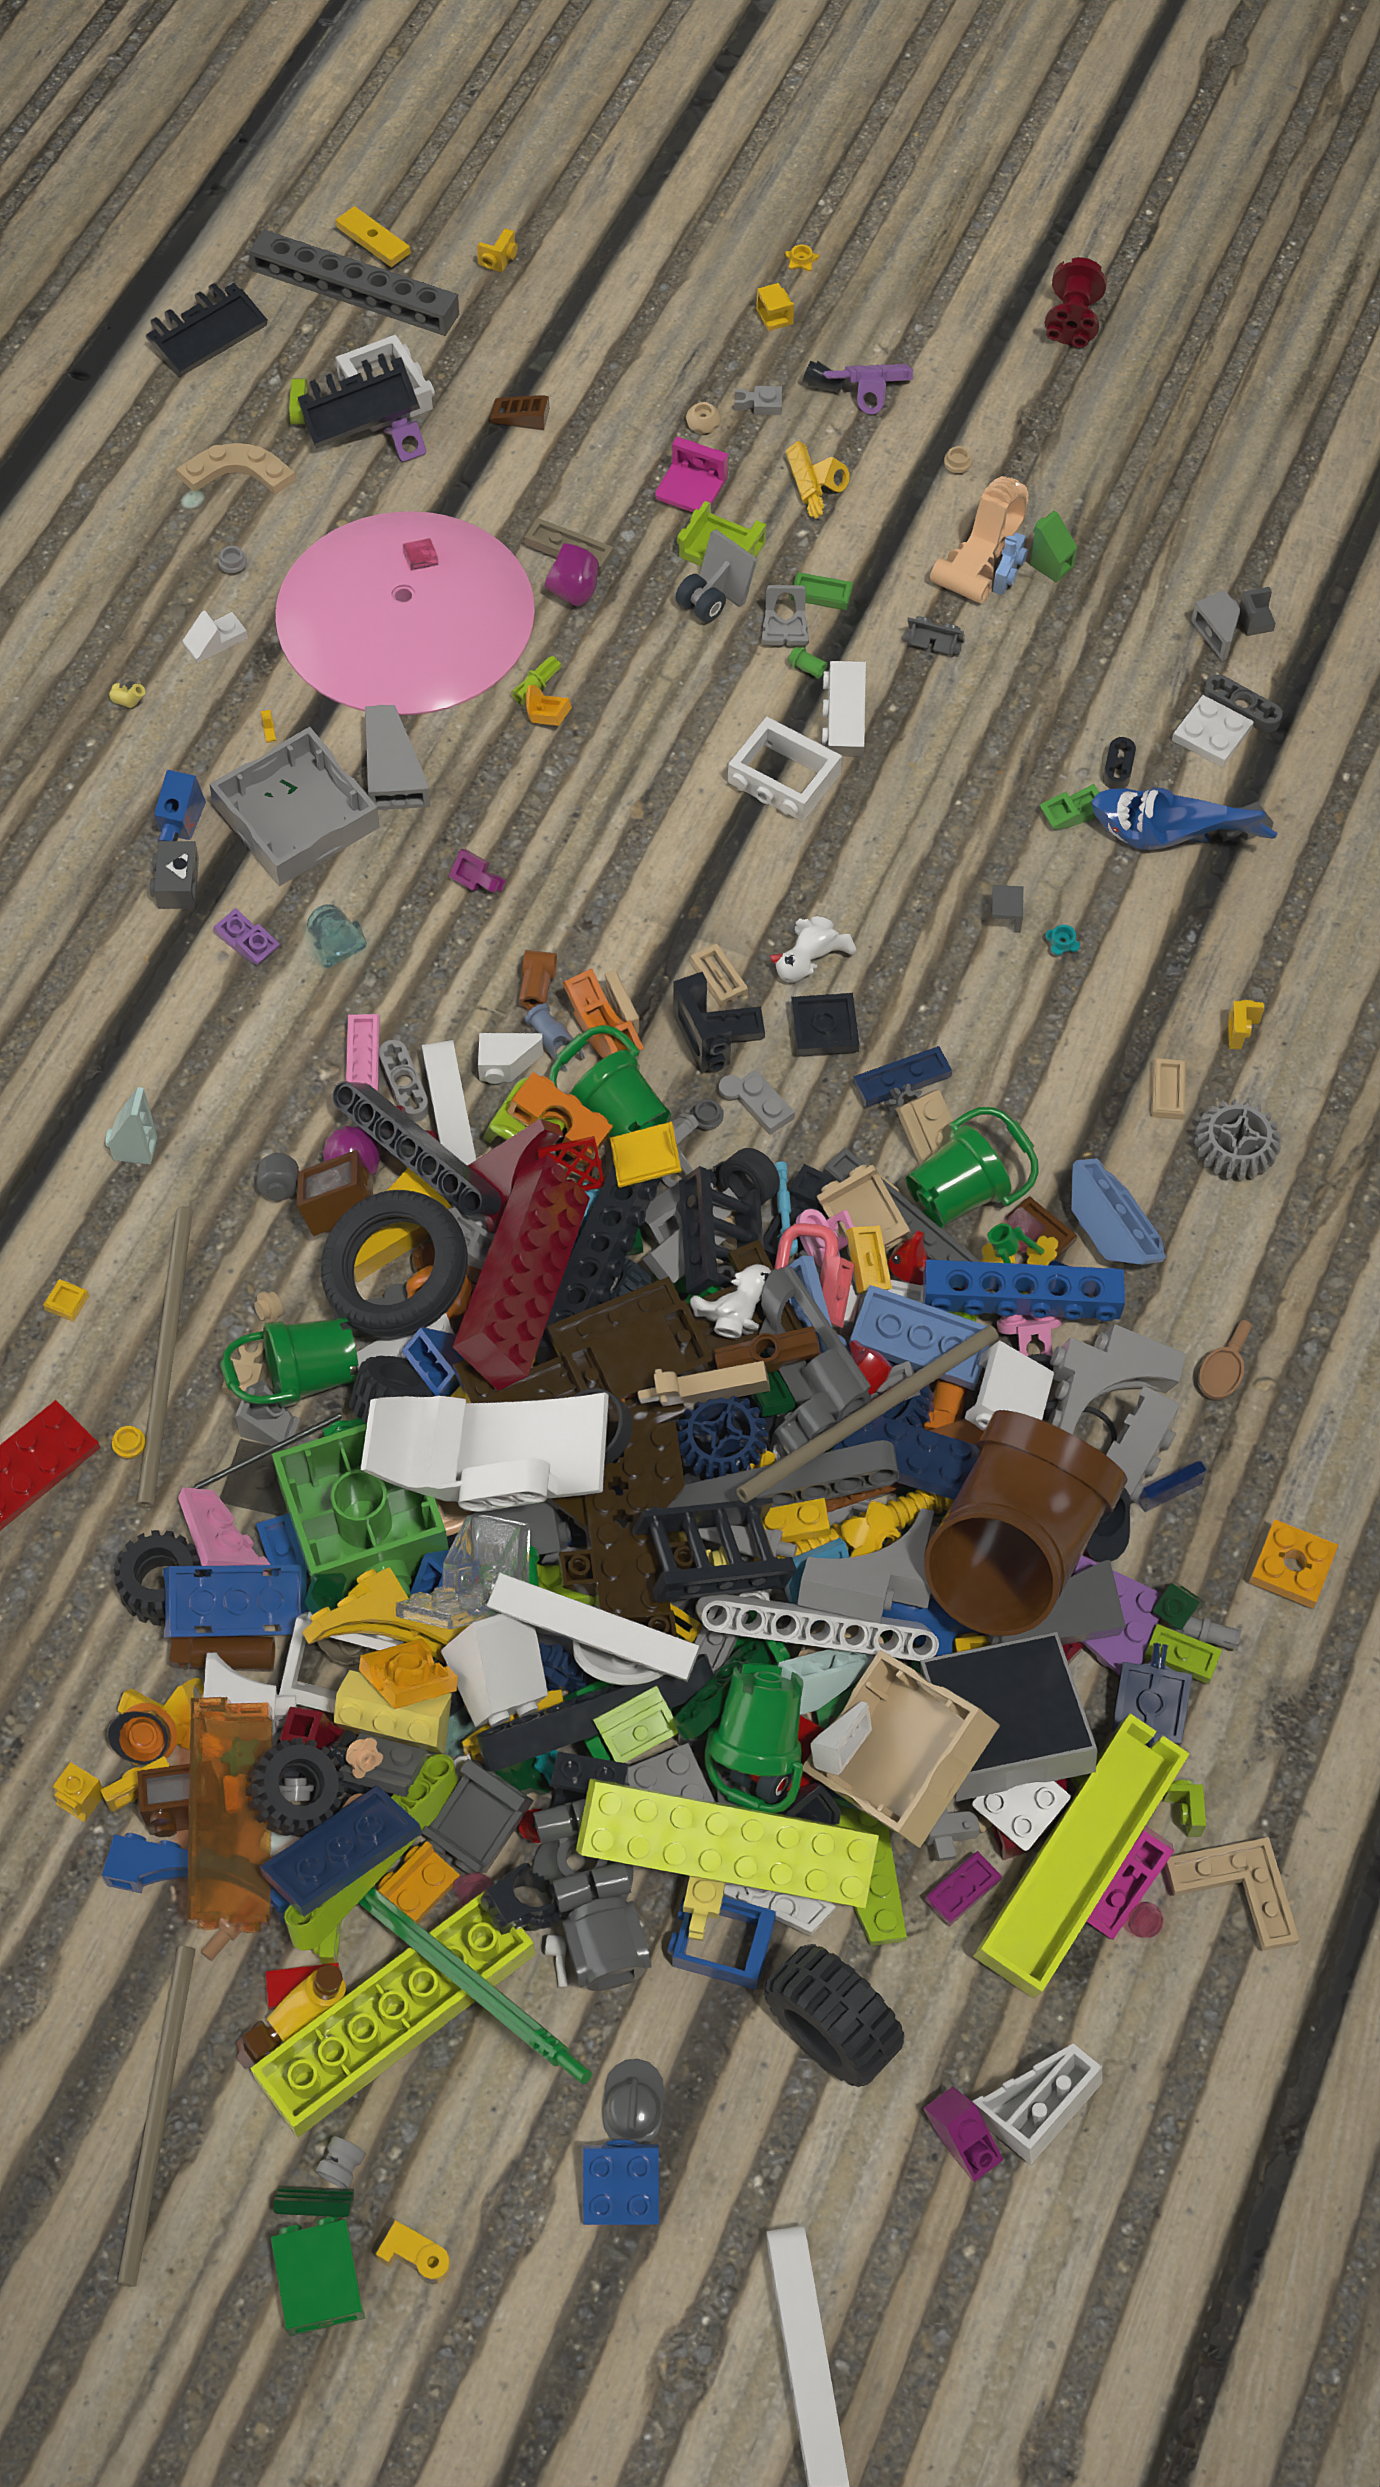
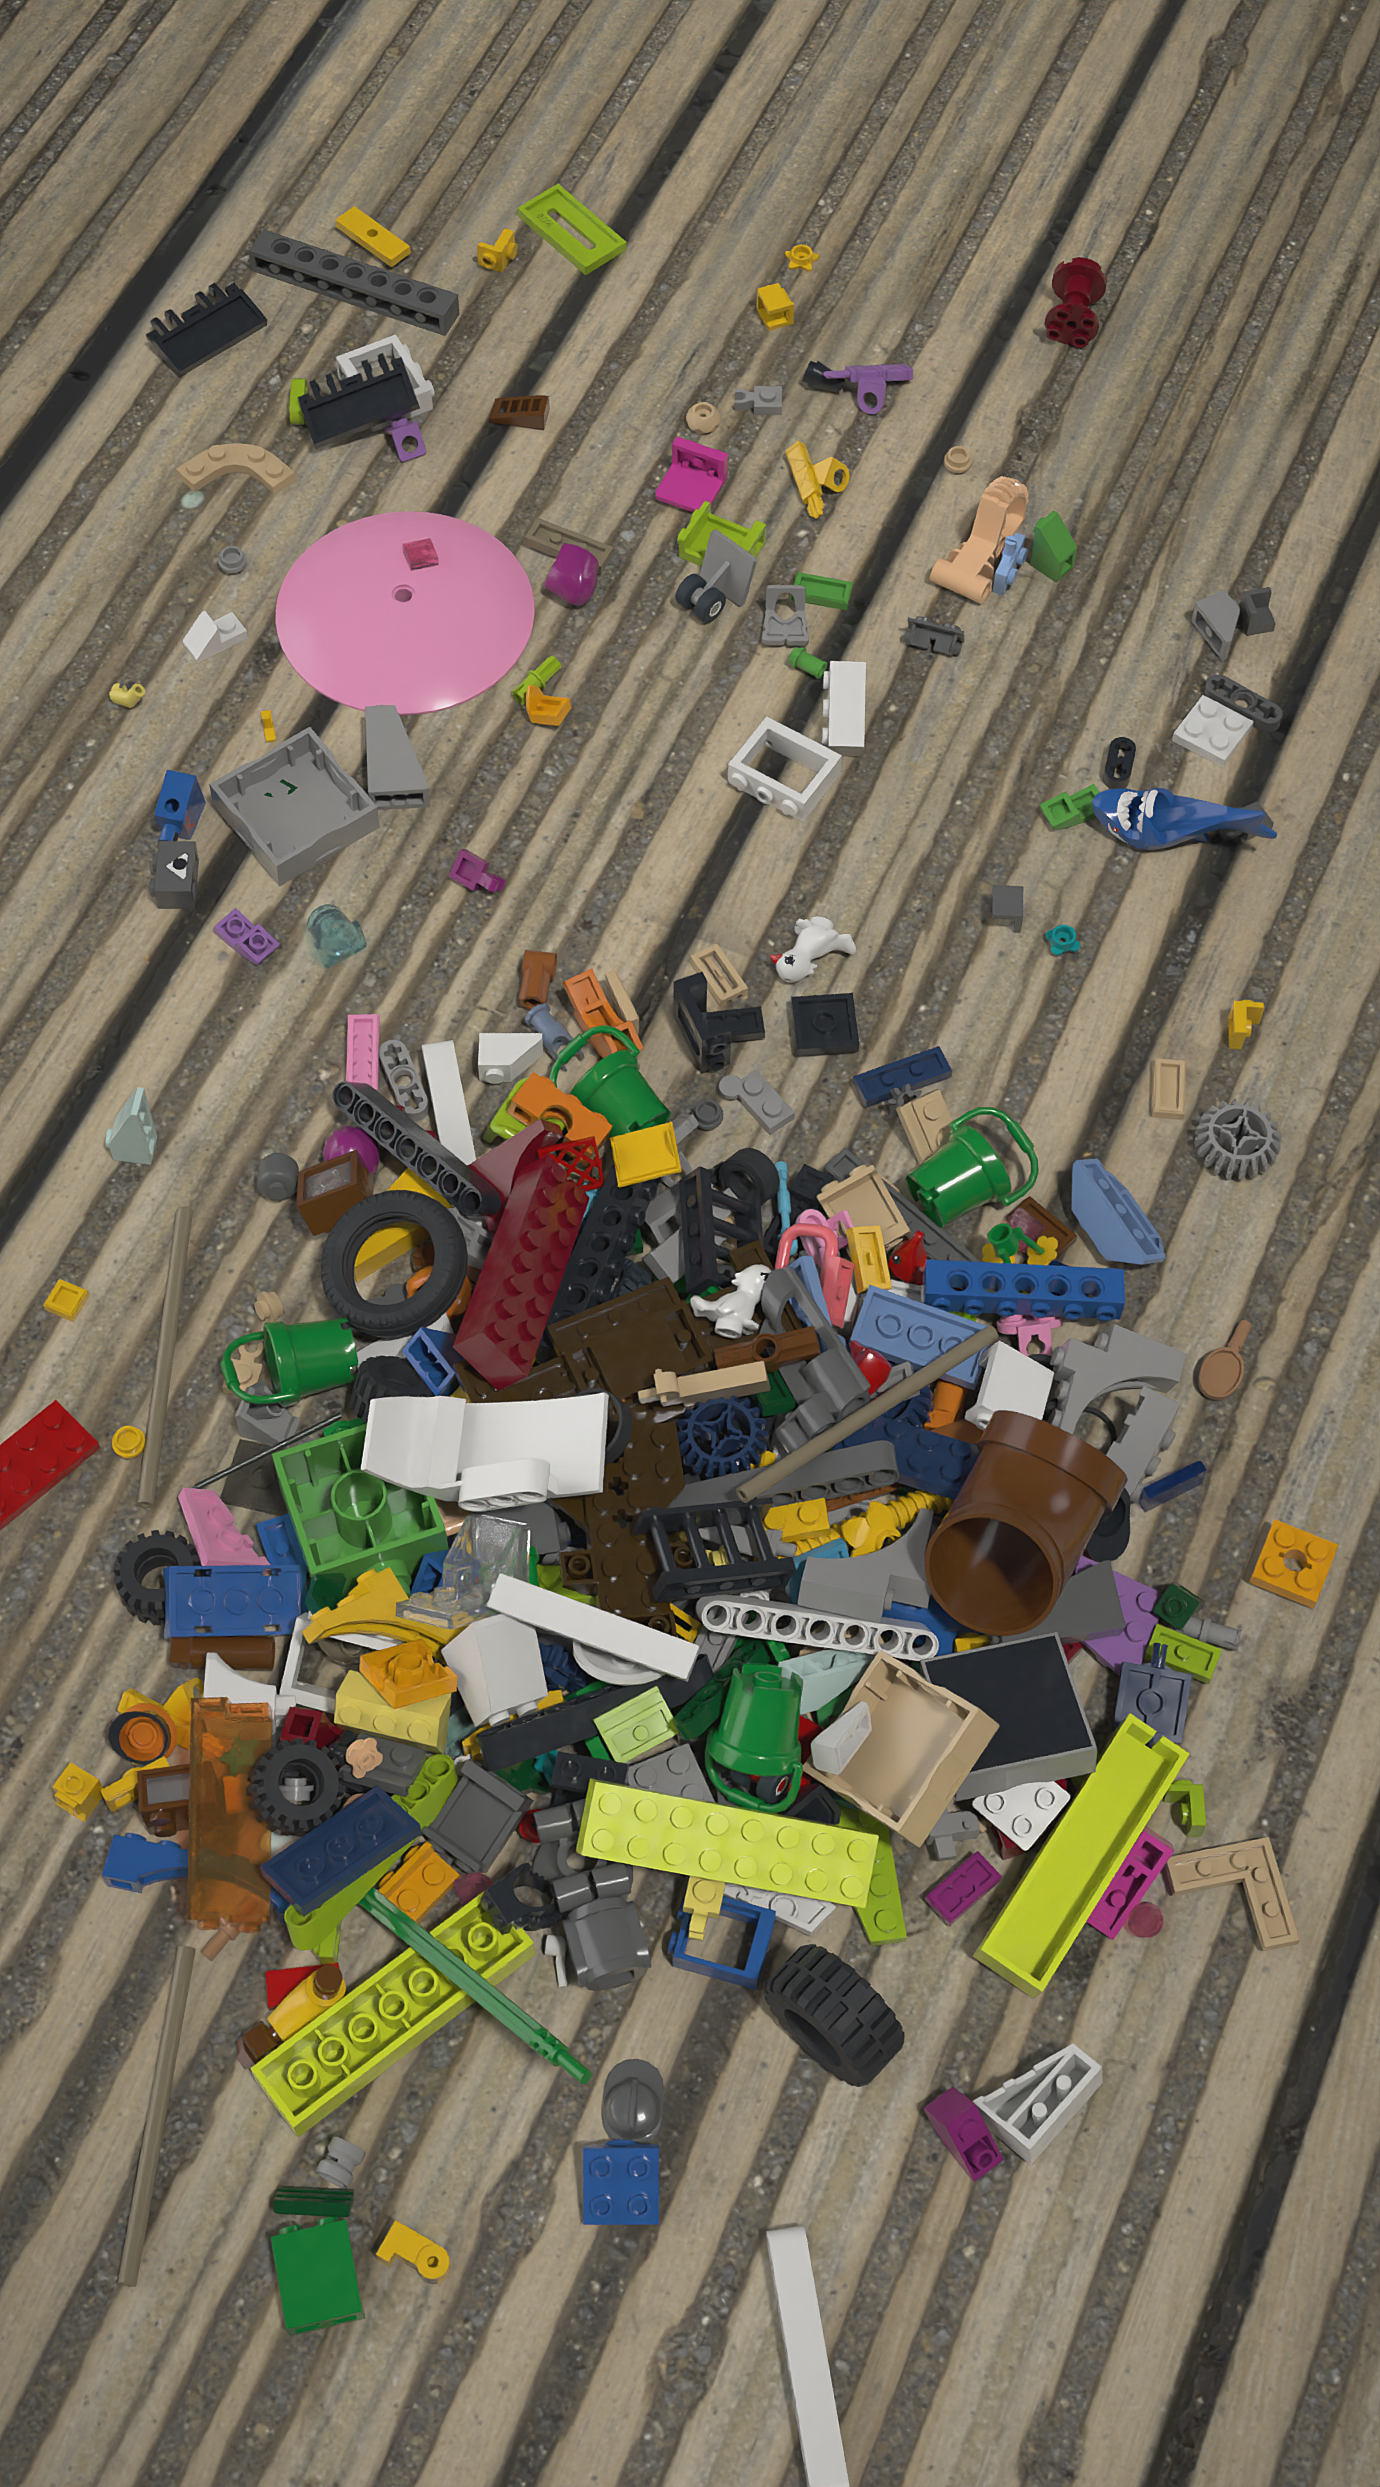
none -> lime piece [517,184,627,275]

